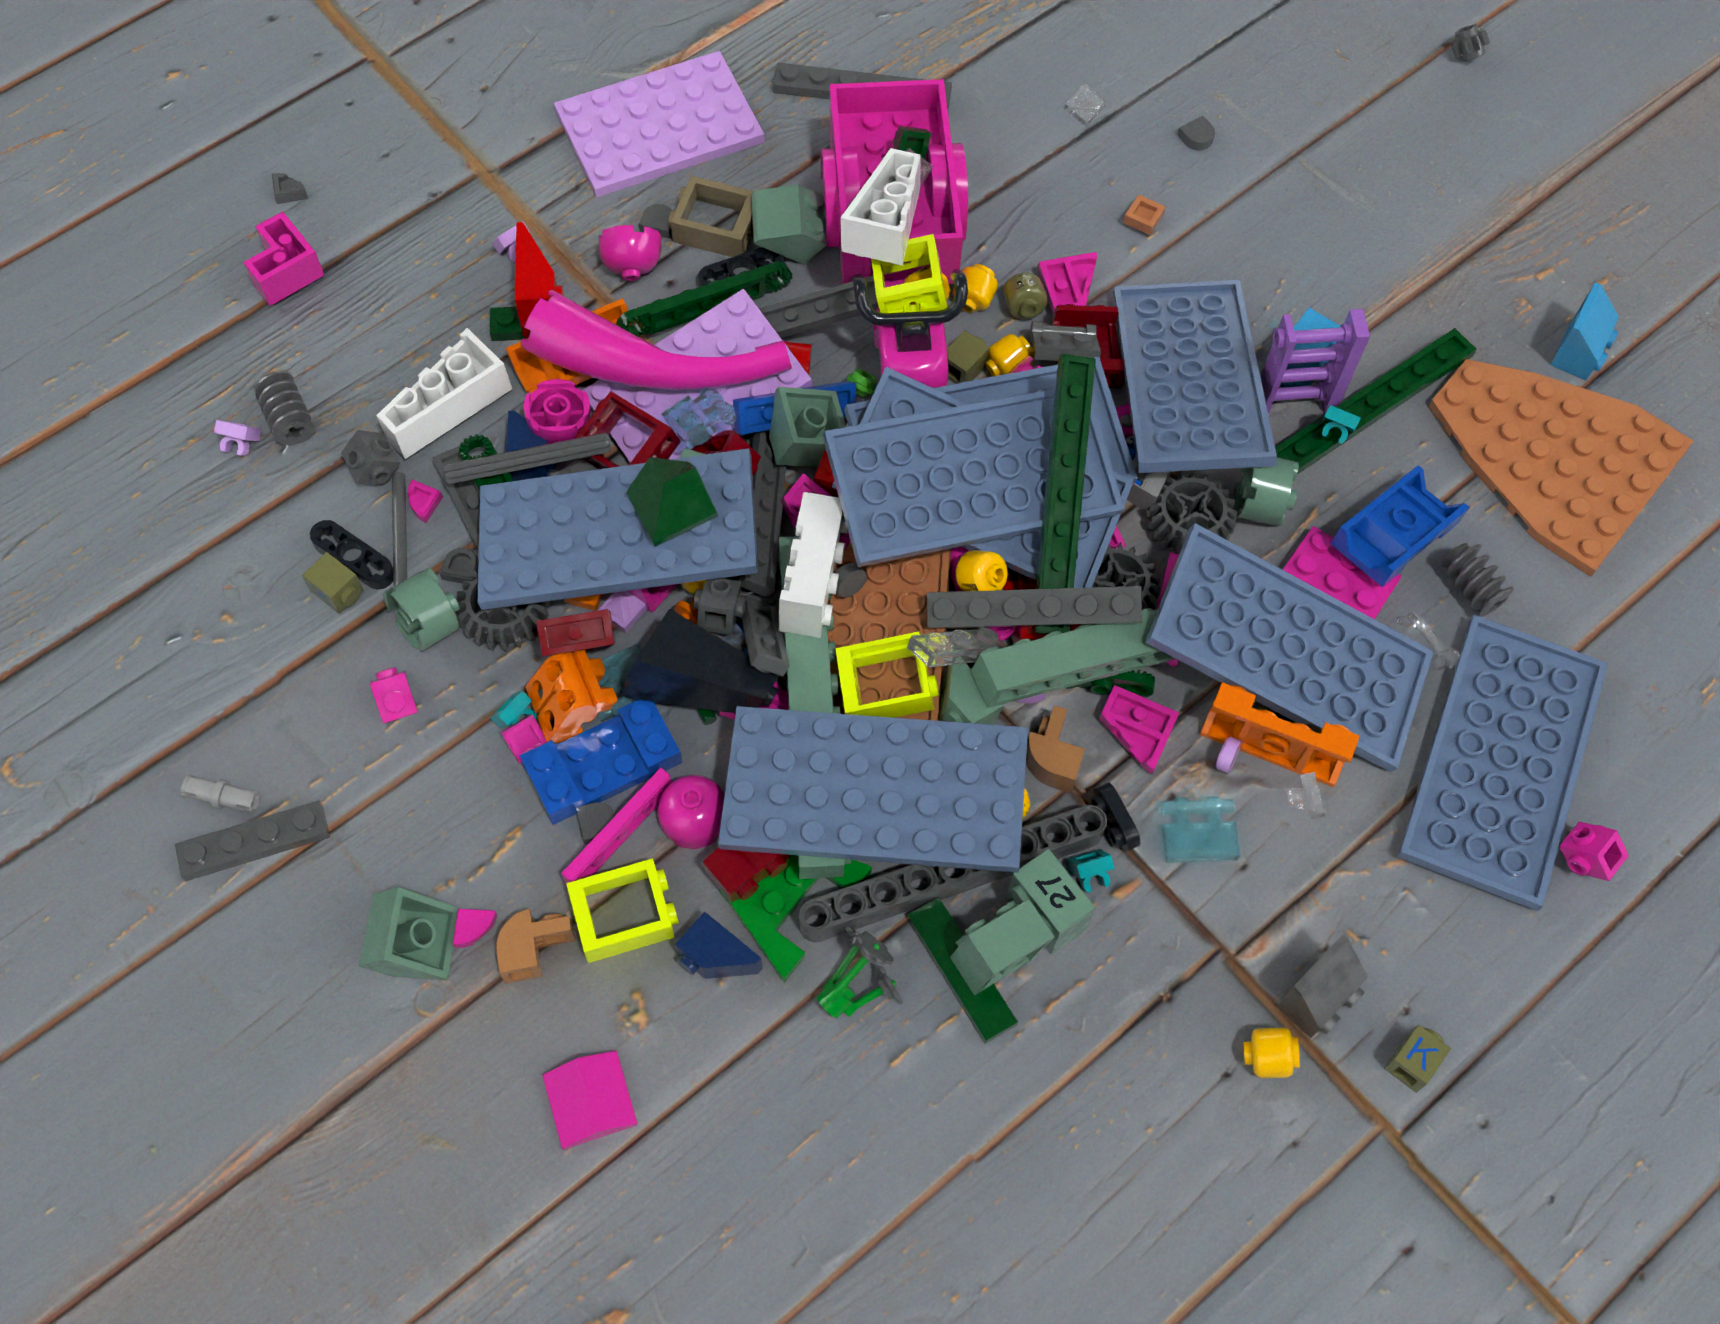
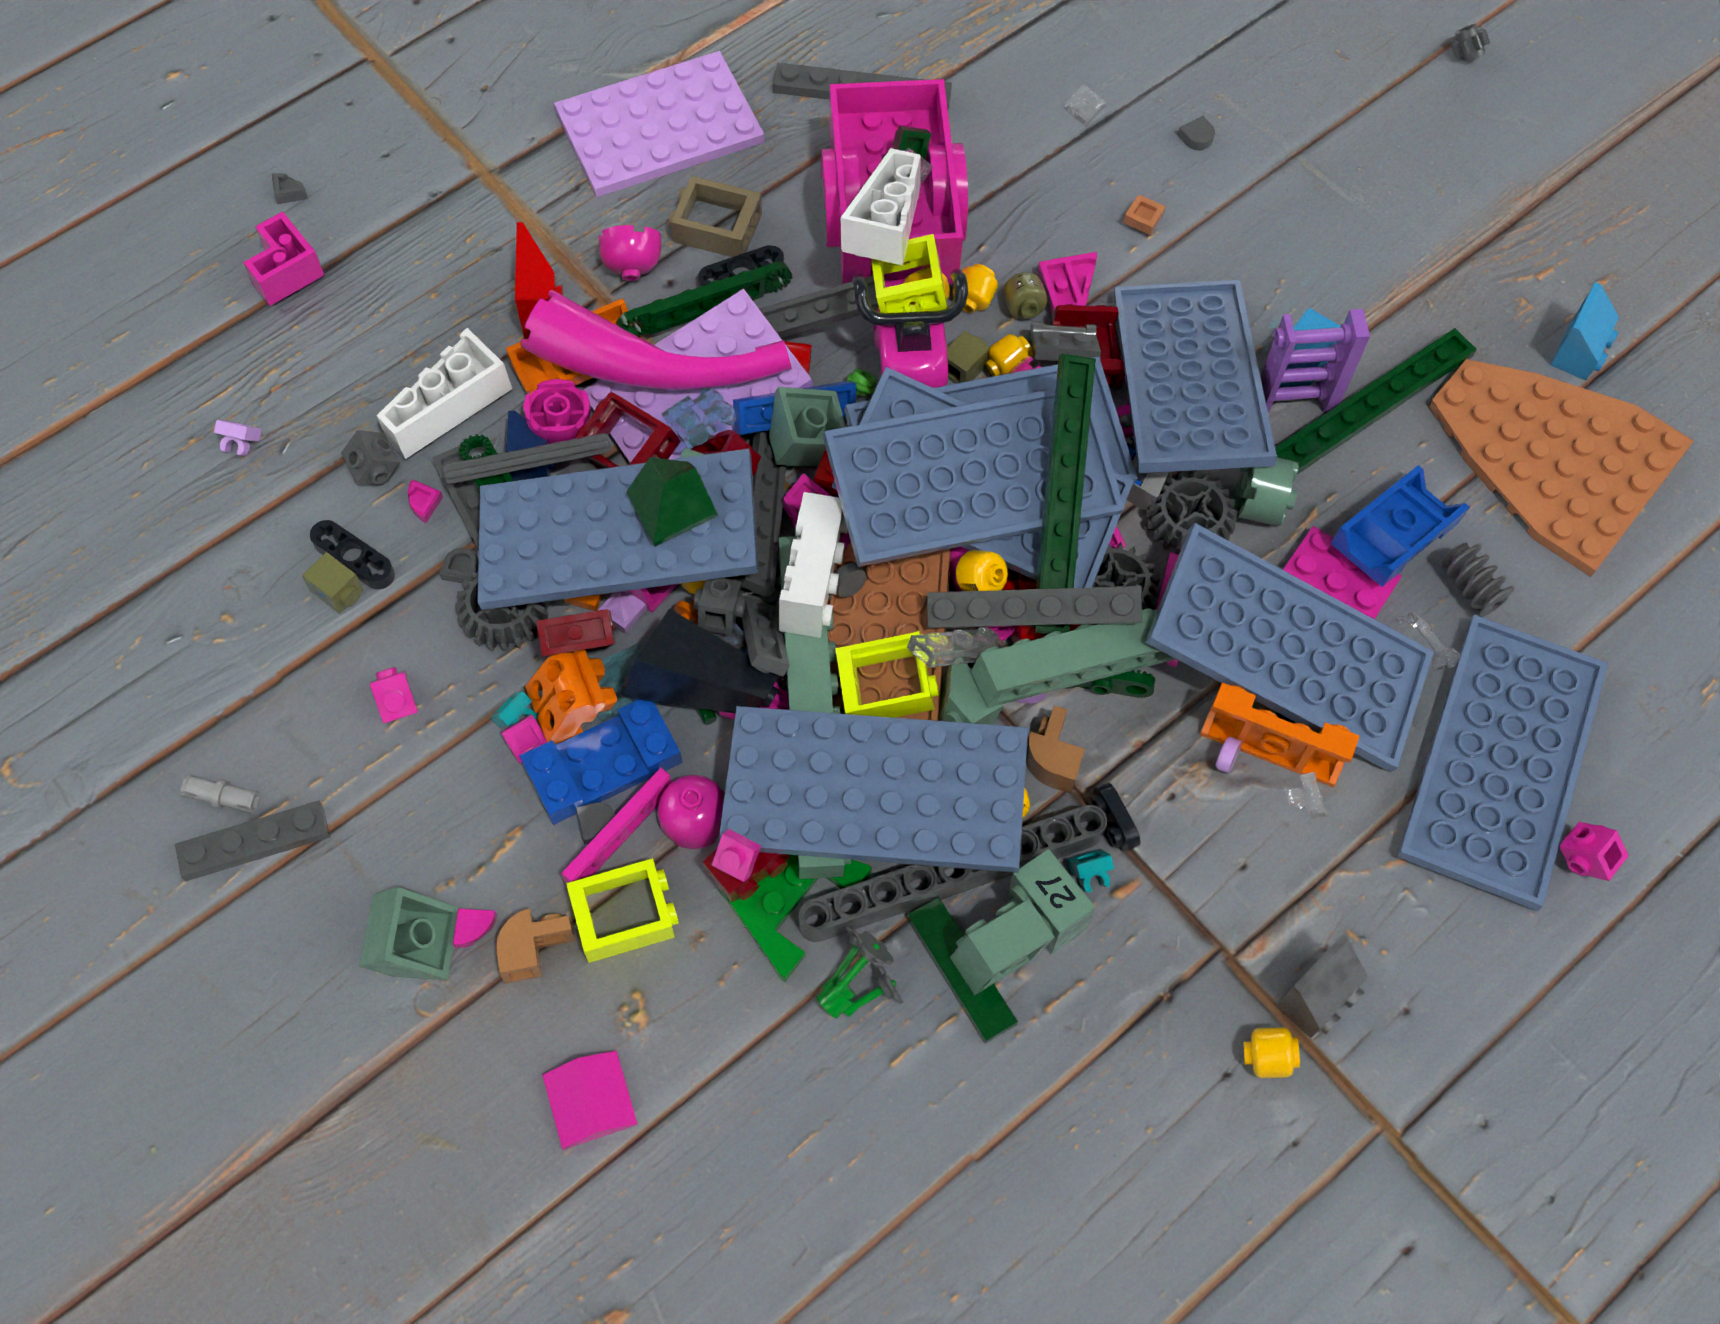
flat silver piece [254,370,315,445] -> none
sand green brick [383,568,460,651] -> none
dark grey bar [392,472,407,586] -> none
dark green plate [490,306,524,341] -> none
lavender tile [492,221,530,263] -> none
dark grey tile [639,204,672,238] -> none
dark blue slope [675,911,763,979] -> none
sand green slope [751,184,827,265] -> none
dark pink wing [1099,685,1179,774] -> none
clear light blue plate [1160,796,1240,863] -> none
teal tile [1322,405,1361,445] -> none
olive brick [1384,1025,1451,1093] -> none
none -> dark pink plate [712,829,761,882]

